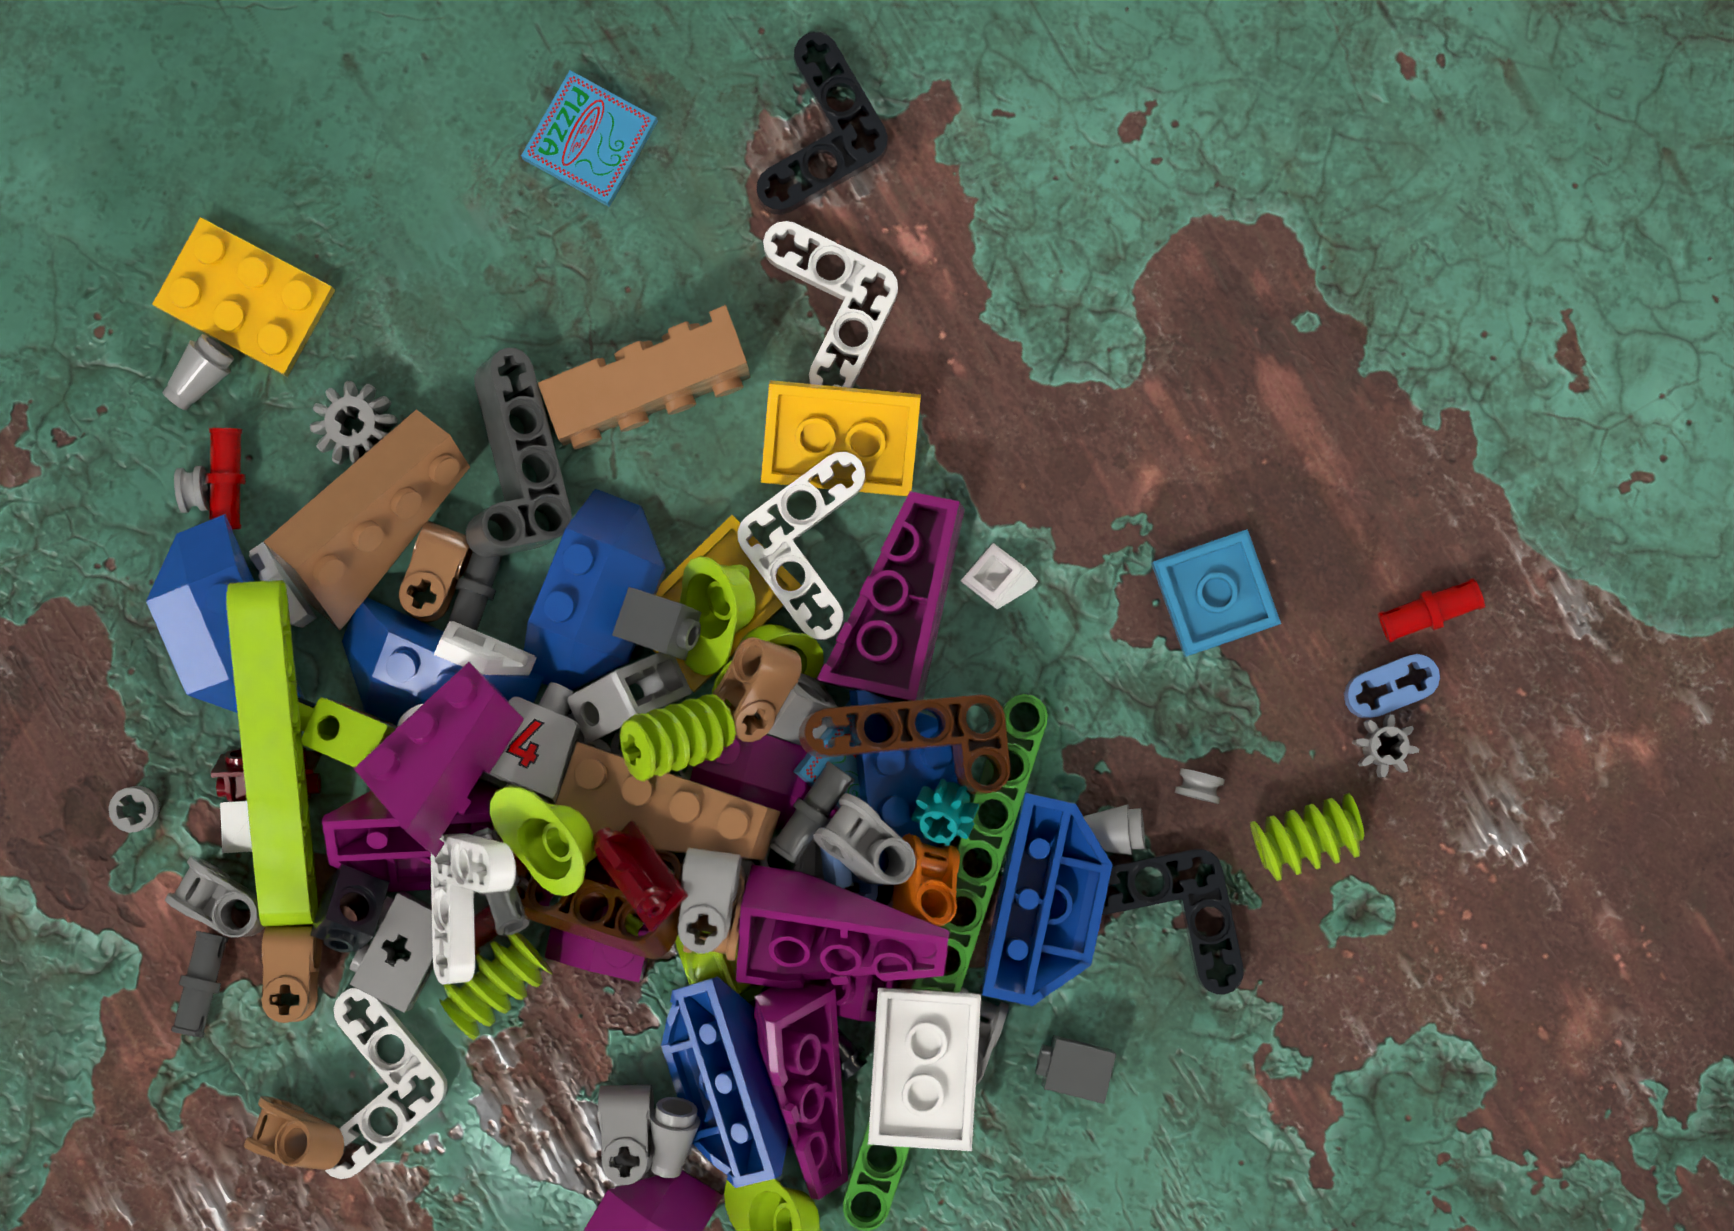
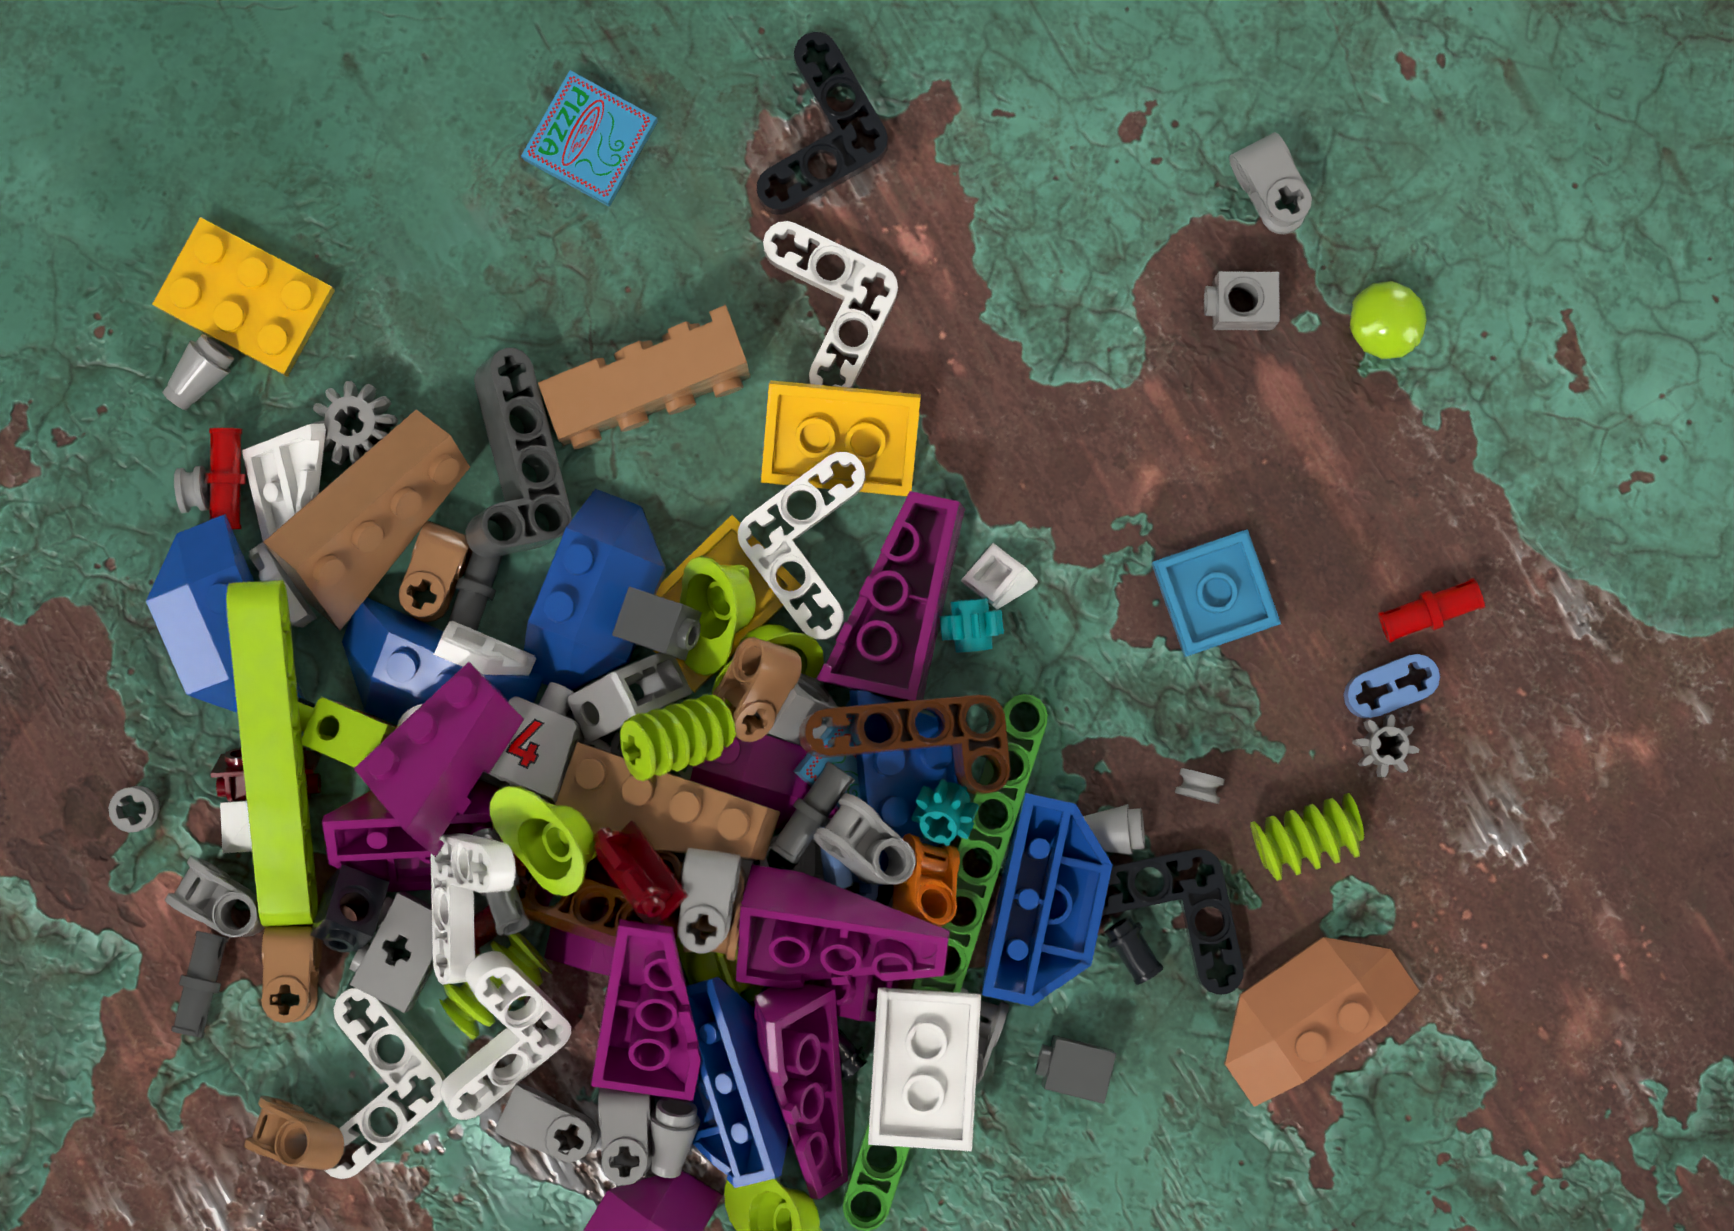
none -> white wing [242,424,326,547]
none -> white beam [440,951,571,1120]
none -> light grey piece [495,1083,599,1163]
none -> magenta wedge [591,919,701,1101]
none -> teal gear [939,598,1004,653]
none -> black pin [1105,916,1163,985]
none -> light grey brick [1204,272,1280,330]
none -> nougat wedge [1224,937,1420,1107]
none -> light grey piece [1229,132,1312,235]
none -> lime hair [1350,281,1427,359]

